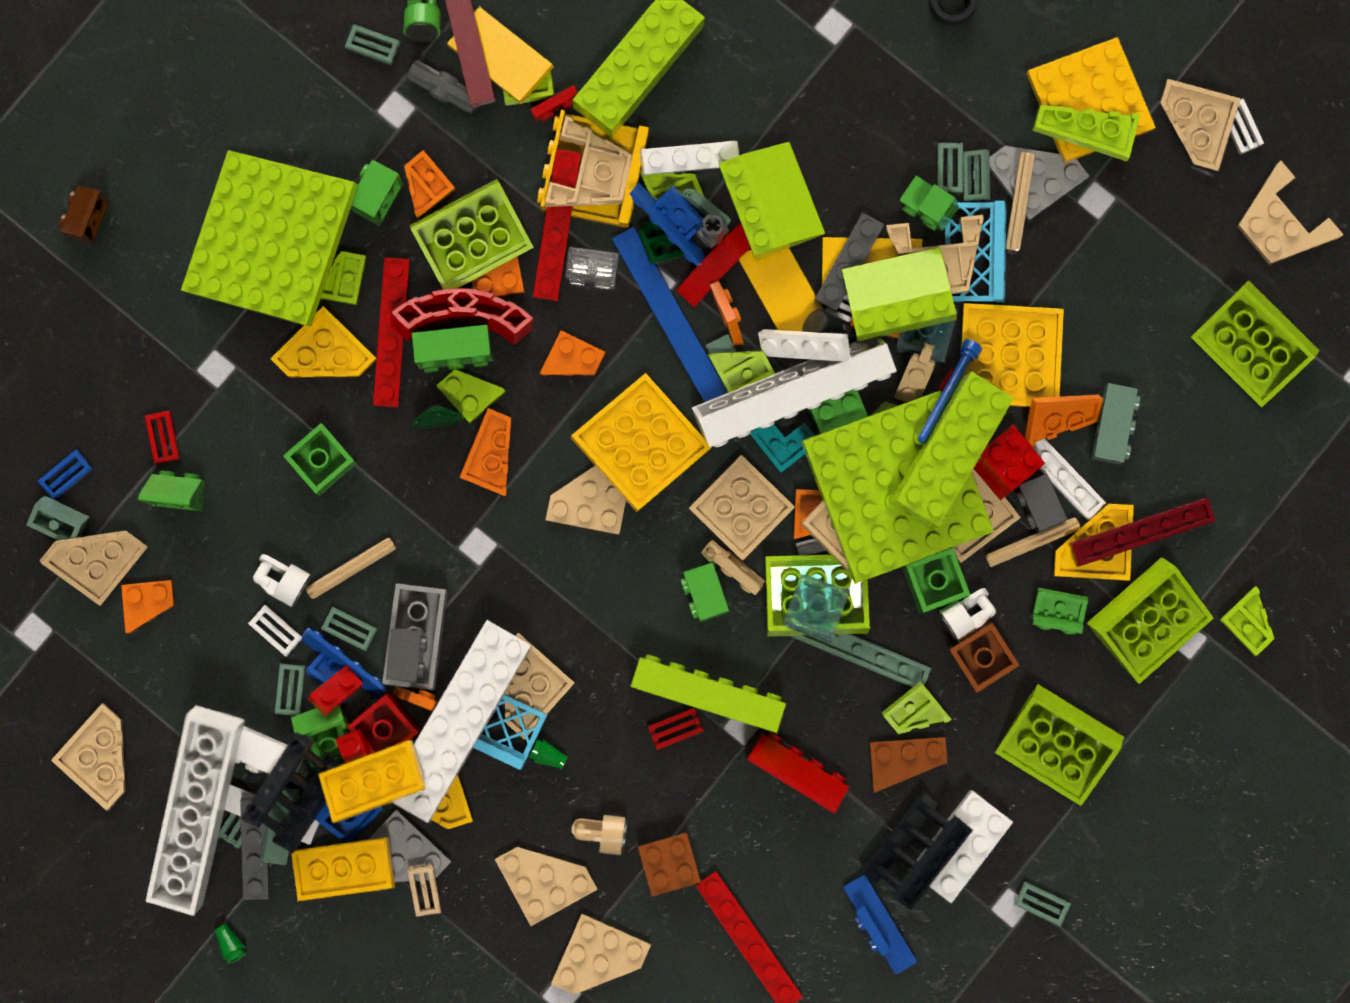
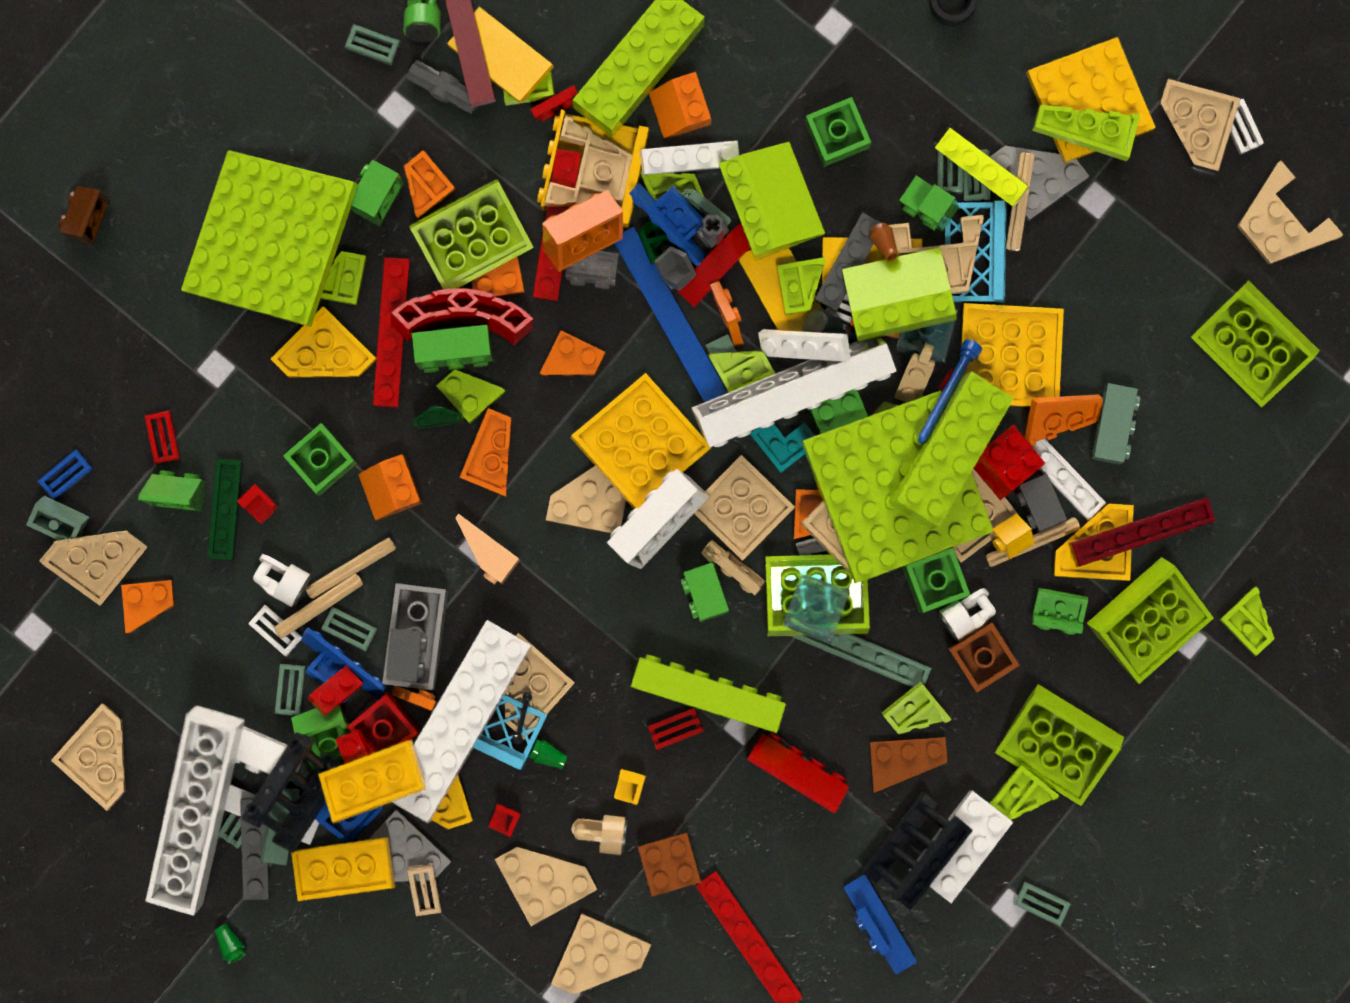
none -> dark green plate [207,459,243,561]
none -> red panel [237,484,279,524]
none -> tan axle [274,574,363,638]
none -> orange slope [358,454,422,521]
none -> light nougat slope [456,514,520,585]
none -> red panel [488,804,522,837]
none -> black hinge [512,692,532,744]
none -> orange brick [542,190,623,272]
none -> white brick [607,469,710,569]
none -> yellow panel [614,769,646,805]
none -> orange slope [649,72,711,140]
none -> dark grey panel [654,246,697,291]
none -> lime wing [777,257,825,316]
none -> bright green brick [805,97,871,167]
none -> dark orange cone [870,223,899,261]
none -> neon yellow plate [935,128,1029,207]
none -> lime wing [989,765,1059,820]
none -> yellow brick [992,514,1035,559]

